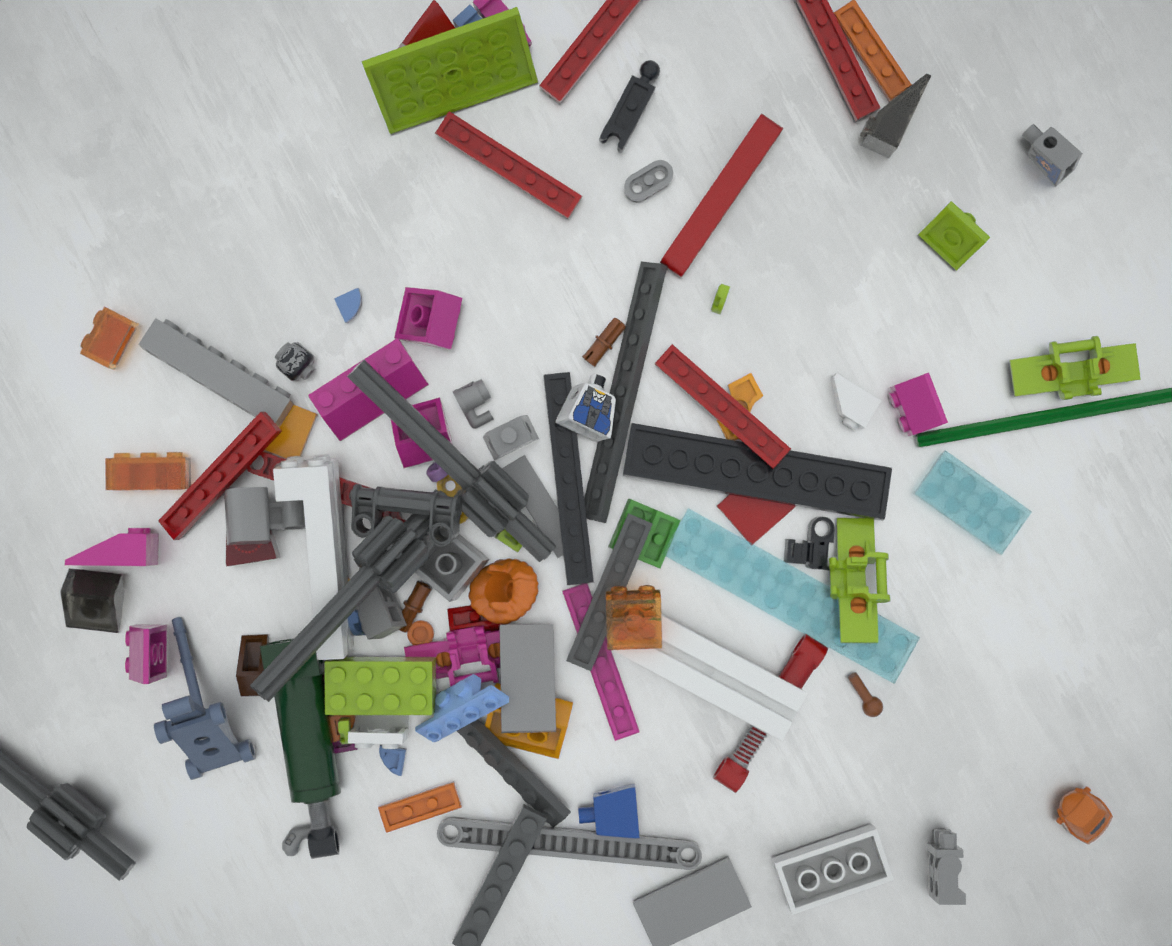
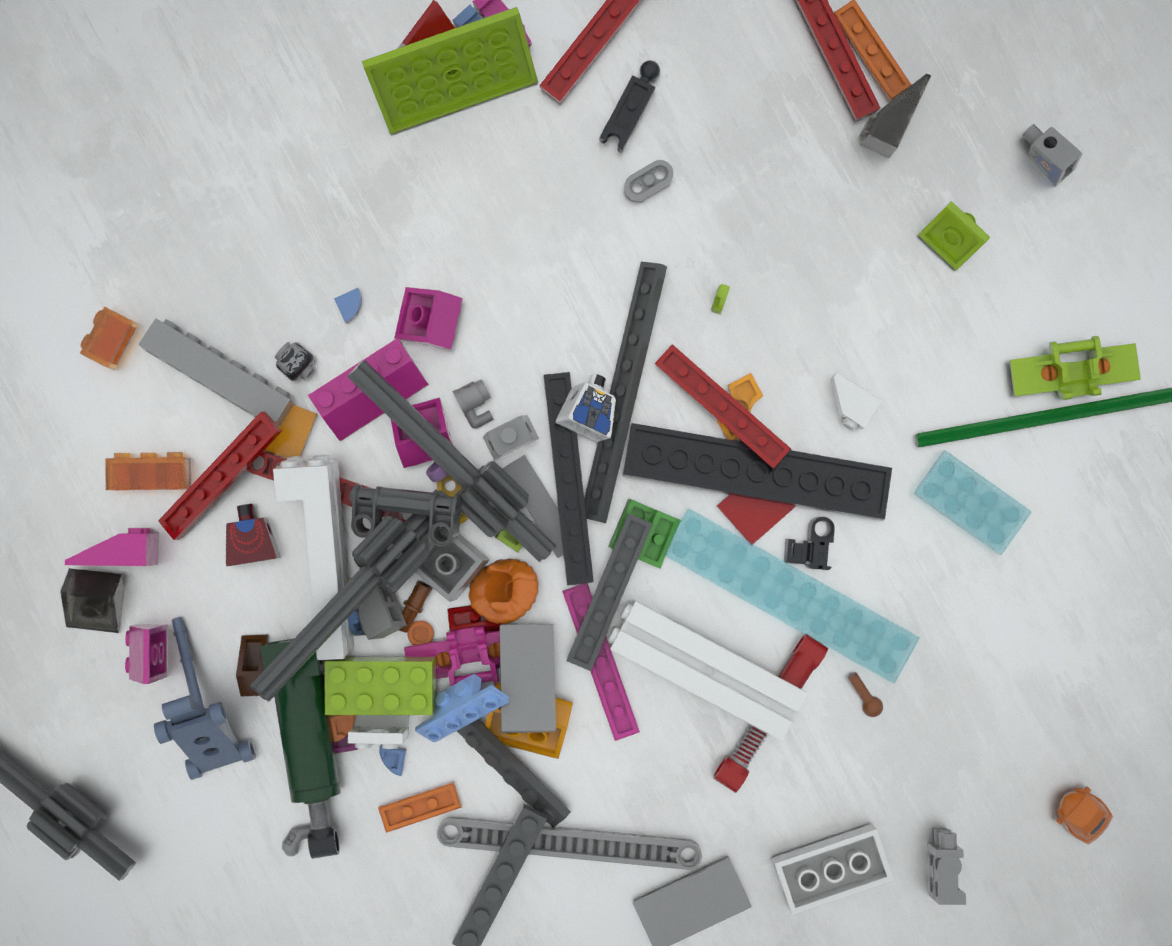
light grey plate [224,487,306,545] -> none
lime tile [338,717,352,745] -> none
red plate [435,111,582,219] -> none
blue torso [578,784,640,838] -> none
dark orange axle [582,318,626,367] -> none
clear orange plate [606,585,662,650] -> none
red beam [660,114,783,277] -> none
lime piece [829,518,890,643] -> none
dark pink slope [889,372,948,436] -> none

